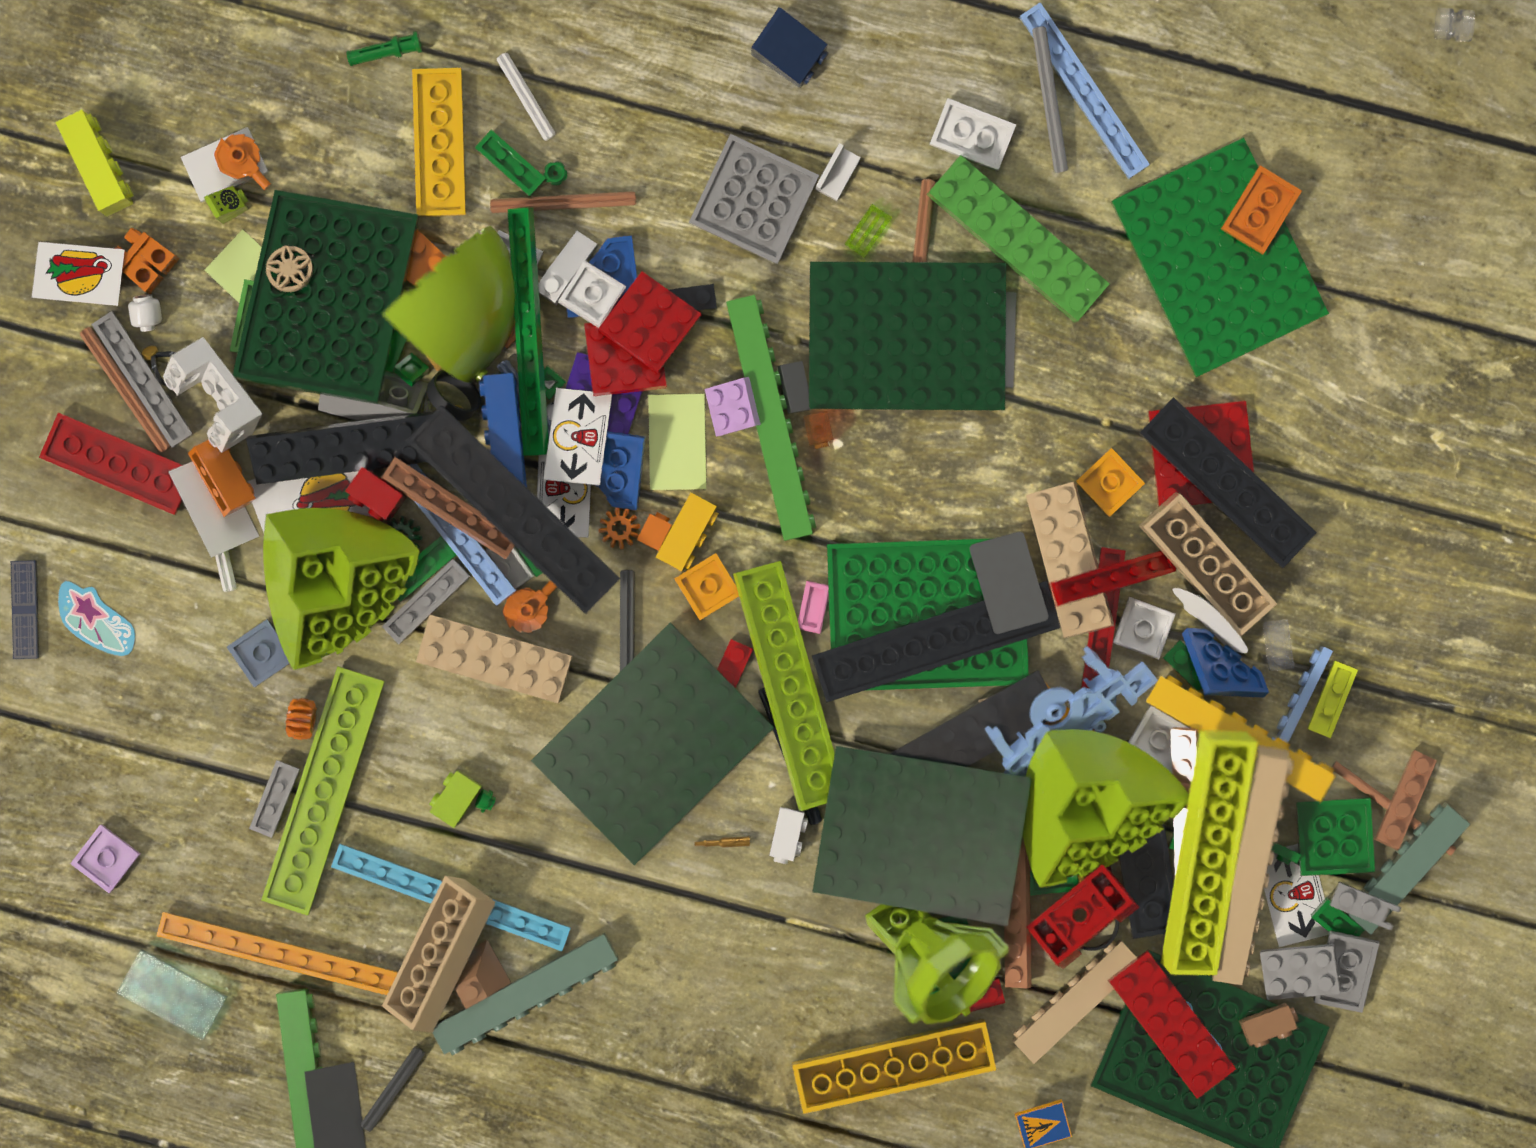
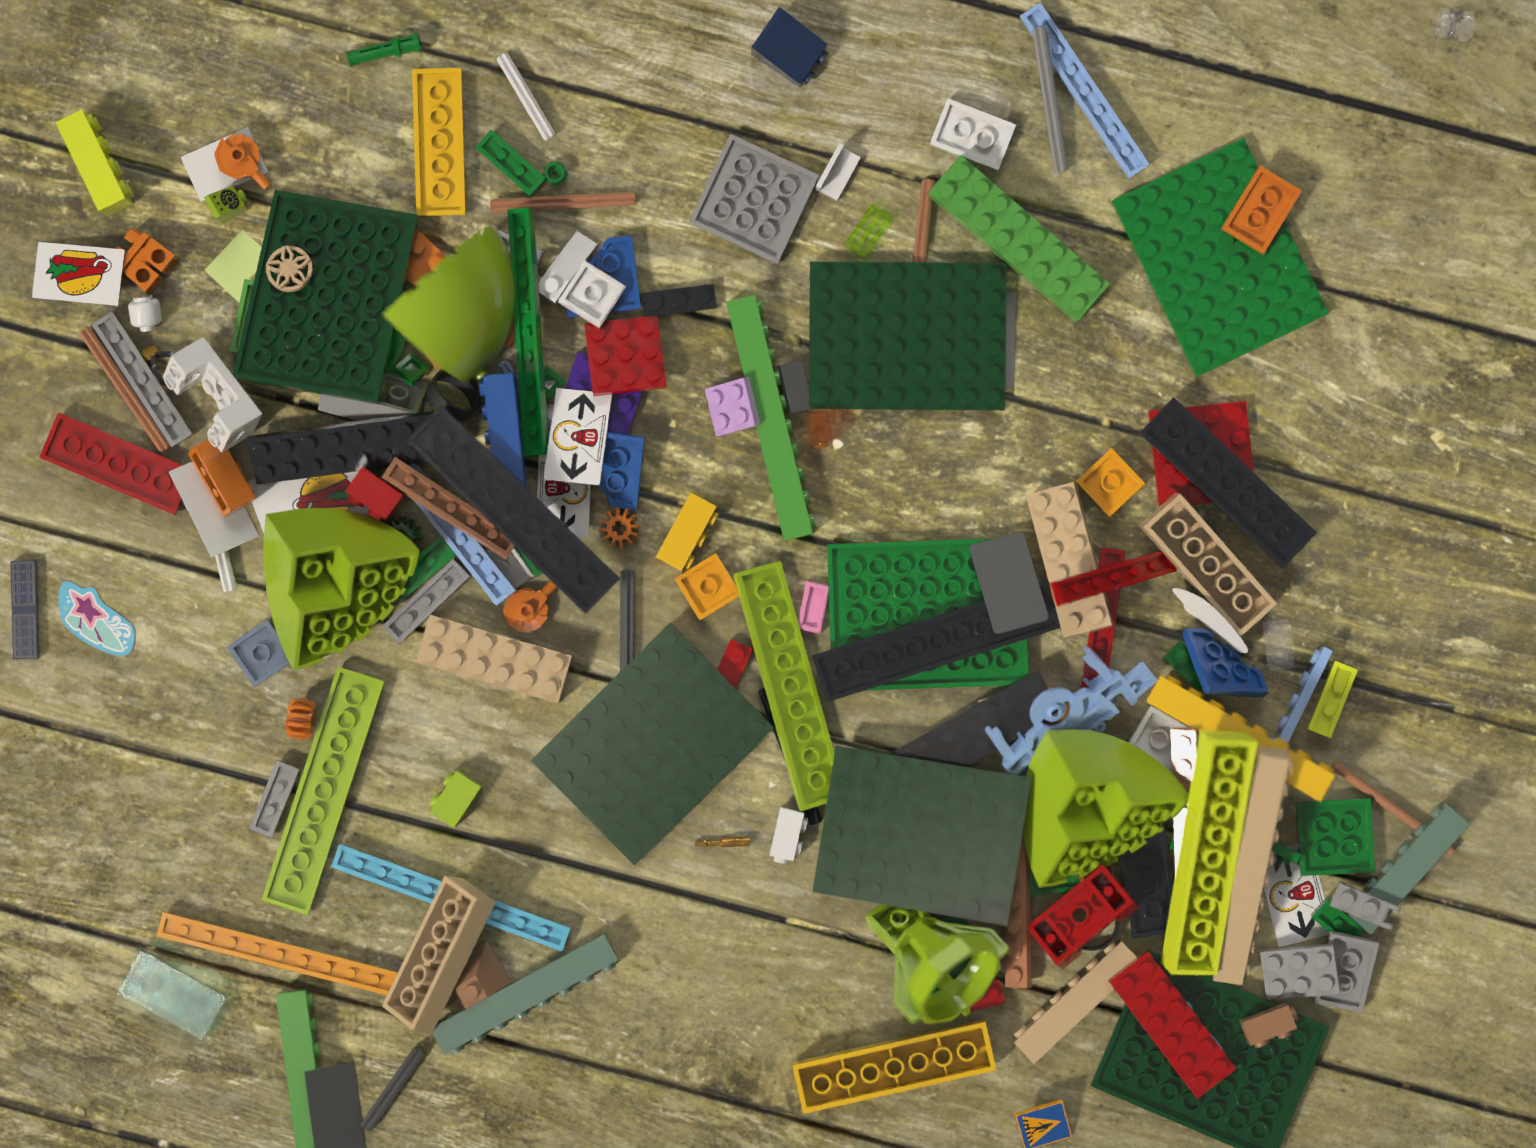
lavender plate [70,824,141,894] -> none
green plate [475,789,496,813] -> none
red plate [598,271,702,374] -> none
orange brick [637,512,673,551] -> none
yellowish green sticker [648,394,706,490] -> none
white tile [1113,597,1176,660] -> none
nougat plate [1374,750,1437,850] -> none

